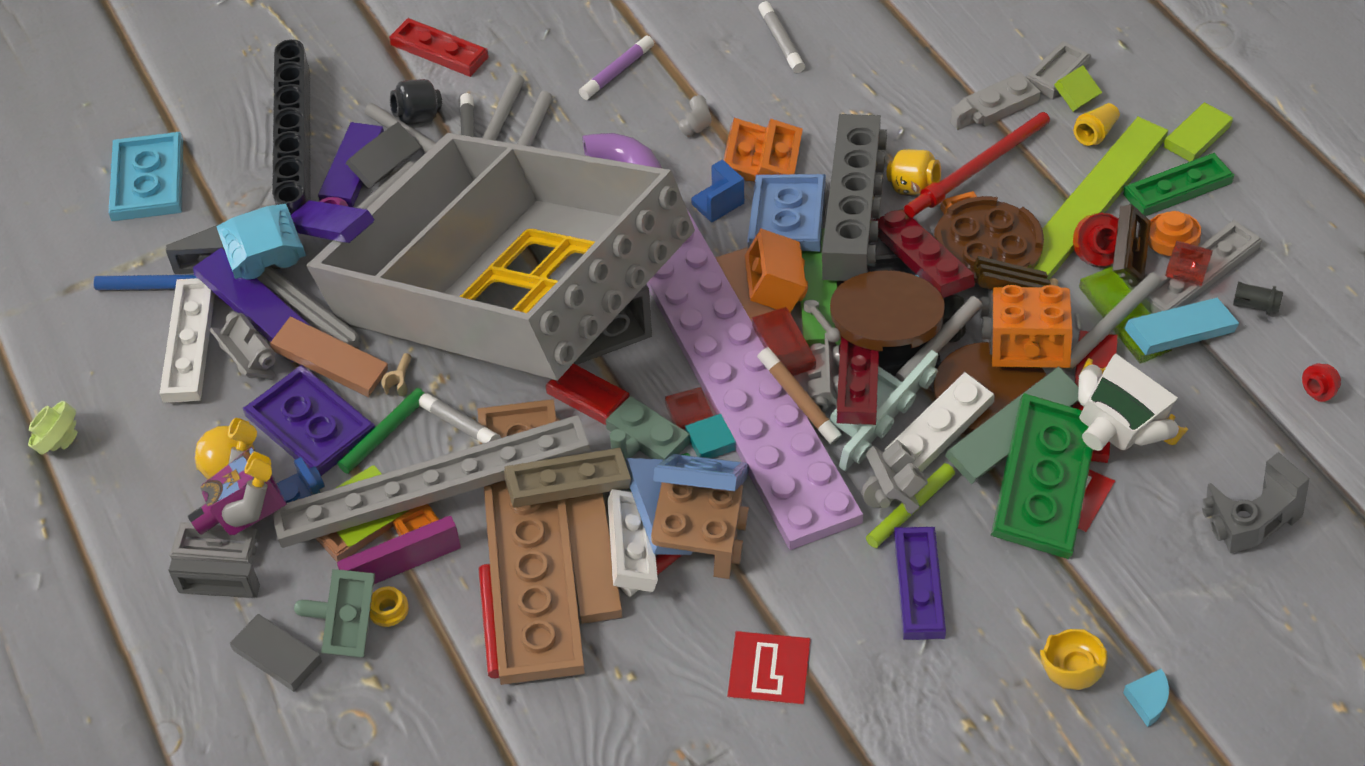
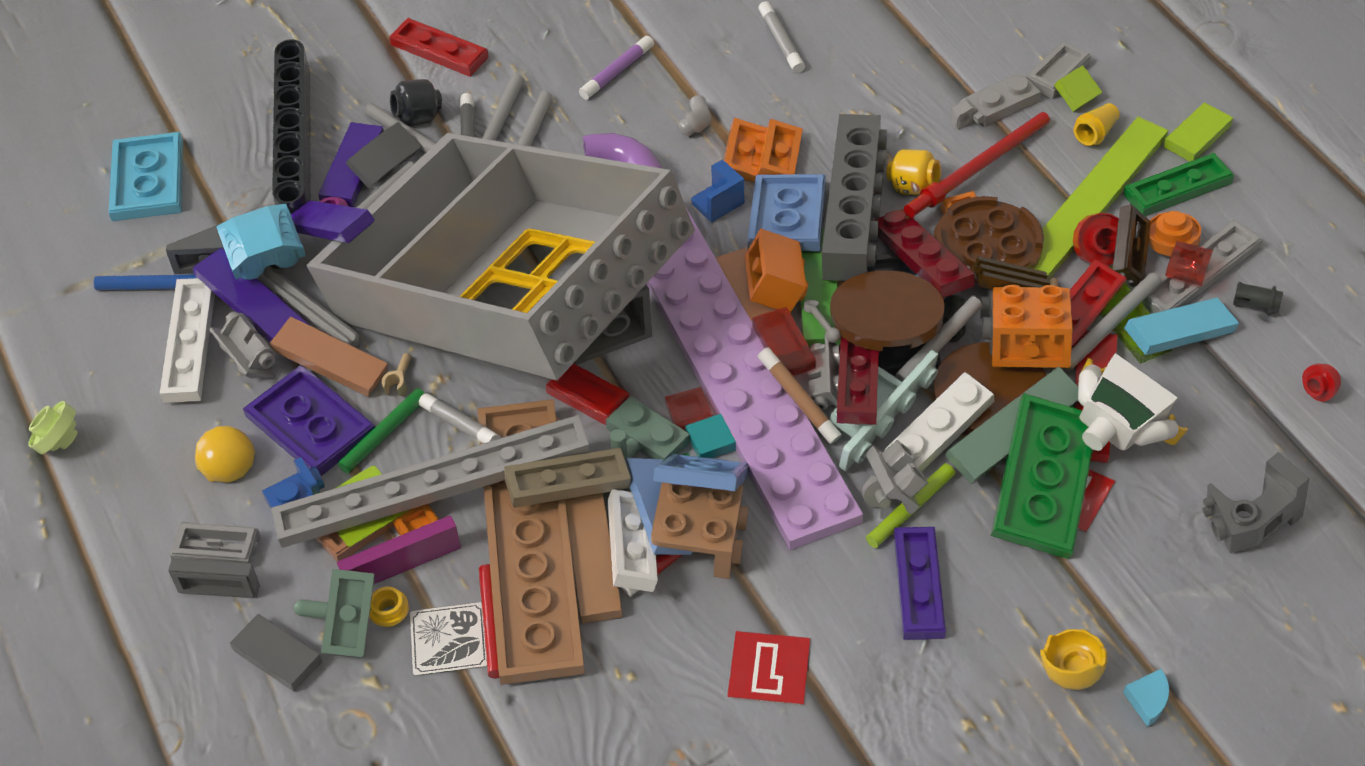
torso [188,418,287,536] -> none
none -> white sticker [410,602,487,675]
none -> red tile [1070,259,1127,349]

